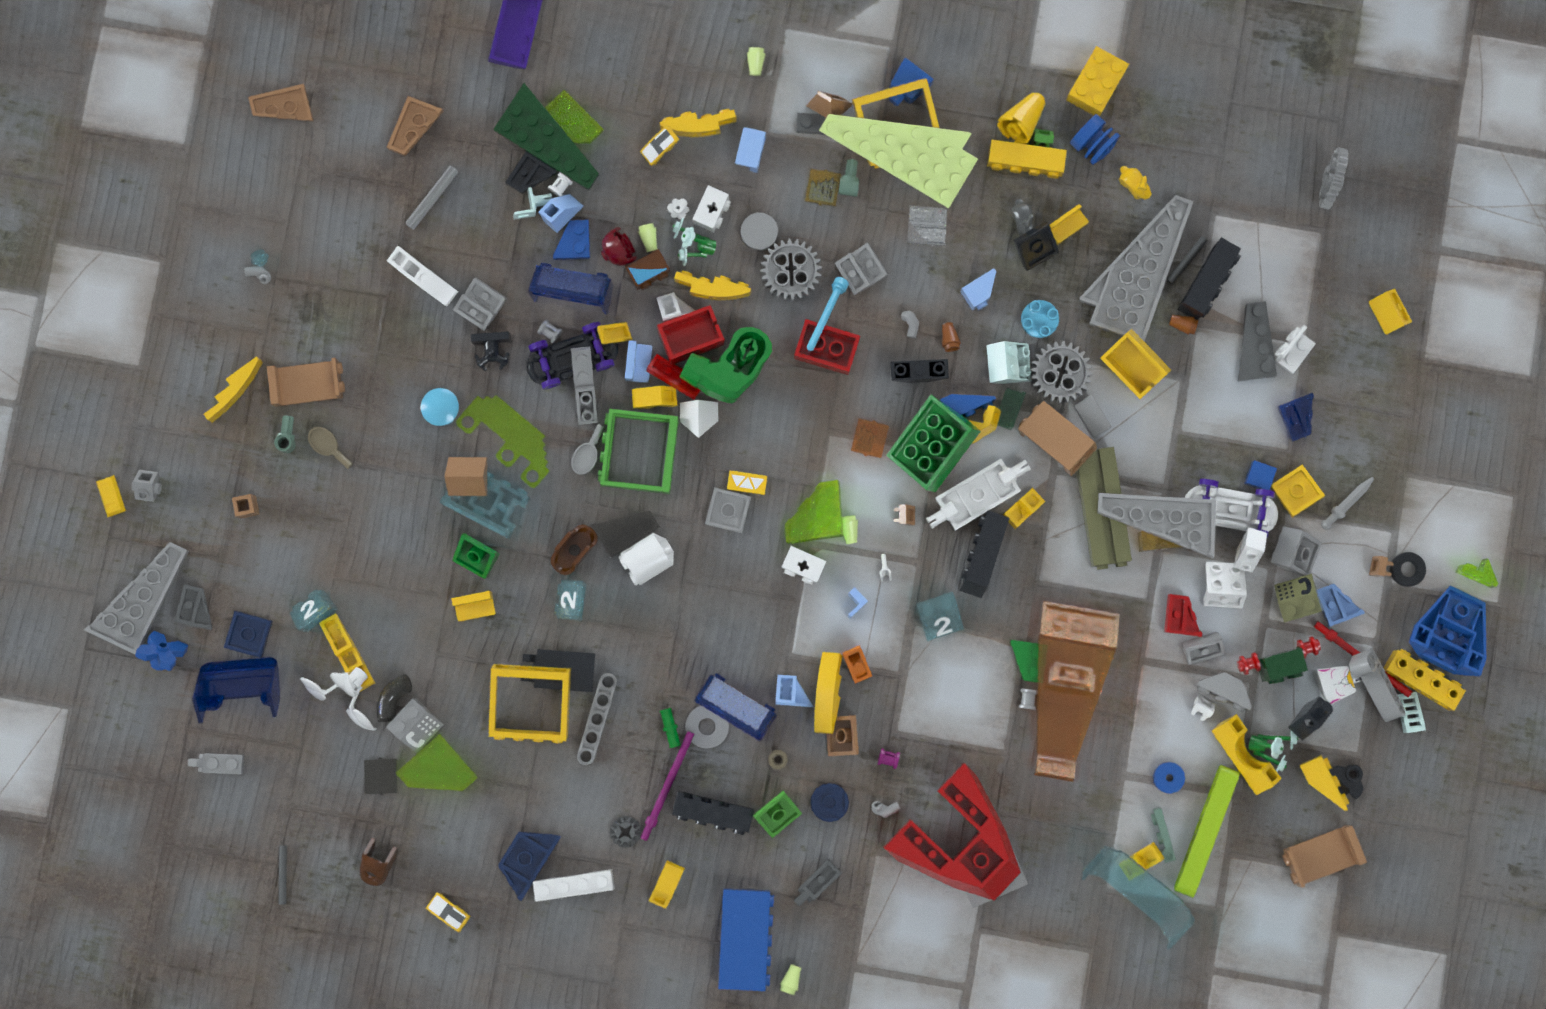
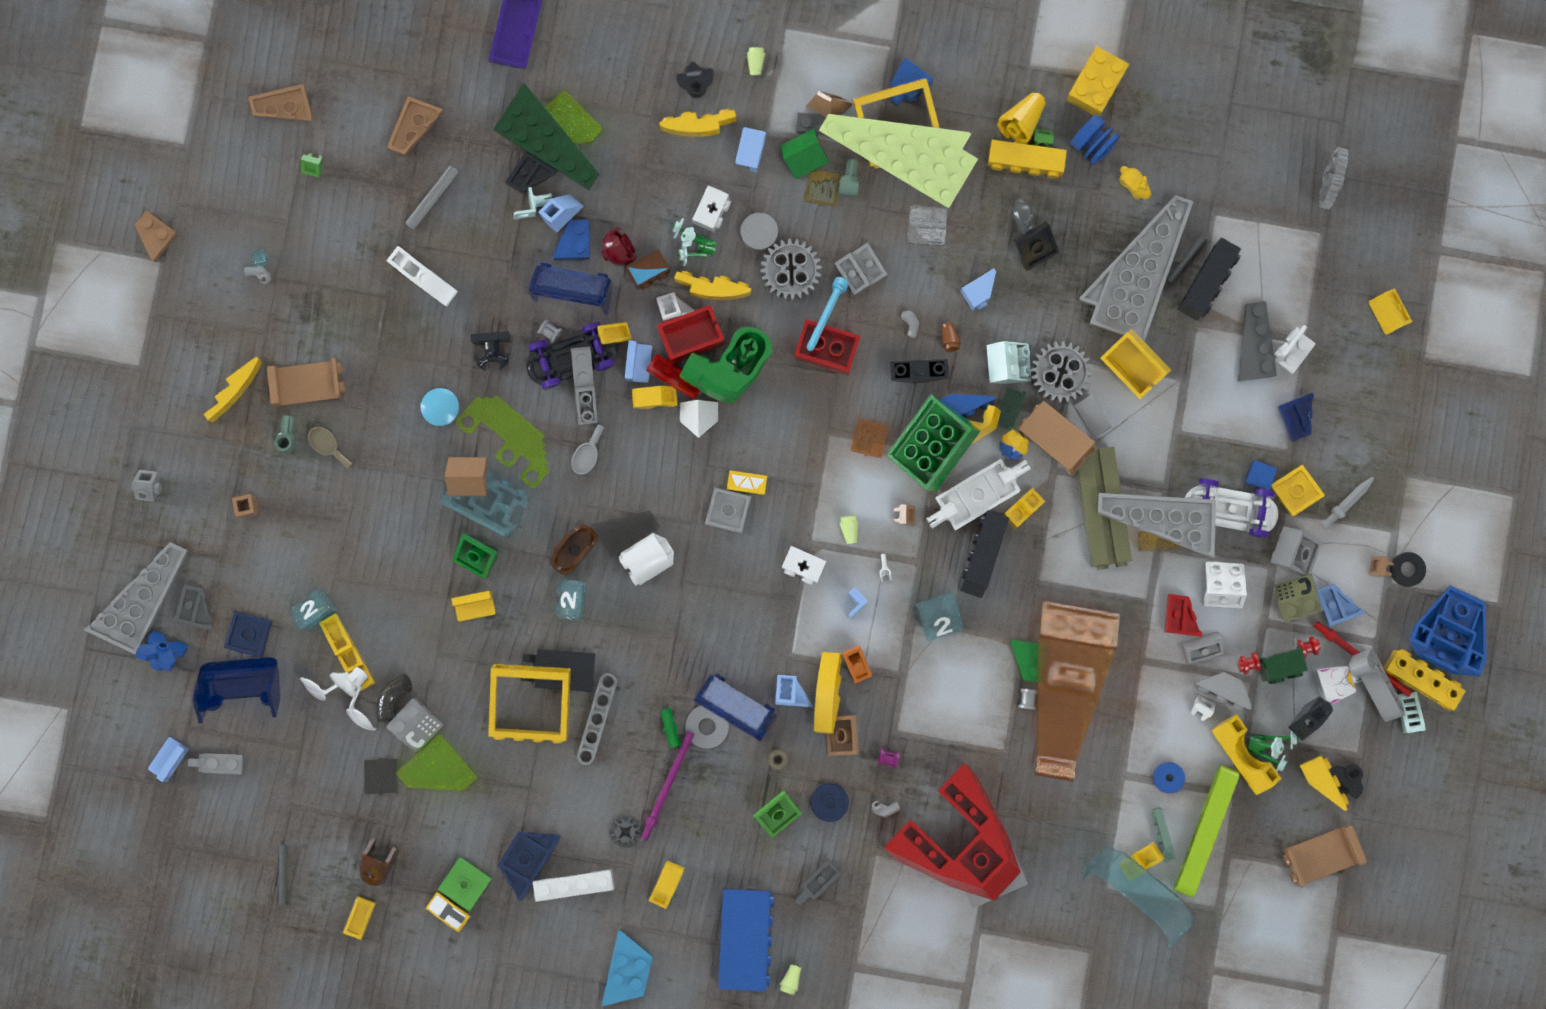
yellow tile [96,475,126,517] -> none
light grey slope [453,278,507,331] -> none
white bush [548,173,573,197] -> none
bright green window [598,409,679,494] -> none
yellowish green cone [638,223,658,252] -> none
slope [640,125,680,166] -> none
white plant [667,199,689,219] -> none
black wedge [672,791,754,835] -> none
clear neon green plate [785,480,844,544] -> none
medium azure dish [1021,300,1059,338] -> none
yellow panel [1050,204,1089,245] -> none
dark orange cone [1169,314,1199,335] -> none
white brick [1234,528,1267,572] -> none
clear neon green slope [1455,558,1498,588] -> none
none -> medium nougat wing [135,210,177,262]
none -> light blue panel [148,737,189,782]
none -> bright green tile [301,153,322,177]
none -> yellow tile [343,896,376,940]
none -> bright green plate [438,857,492,912]
none -> dark azure wing [602,930,653,1006]
none -> black plate [677,61,714,98]
none -> green slope [781,129,830,180]
none -> yellow piece [999,429,1029,460]

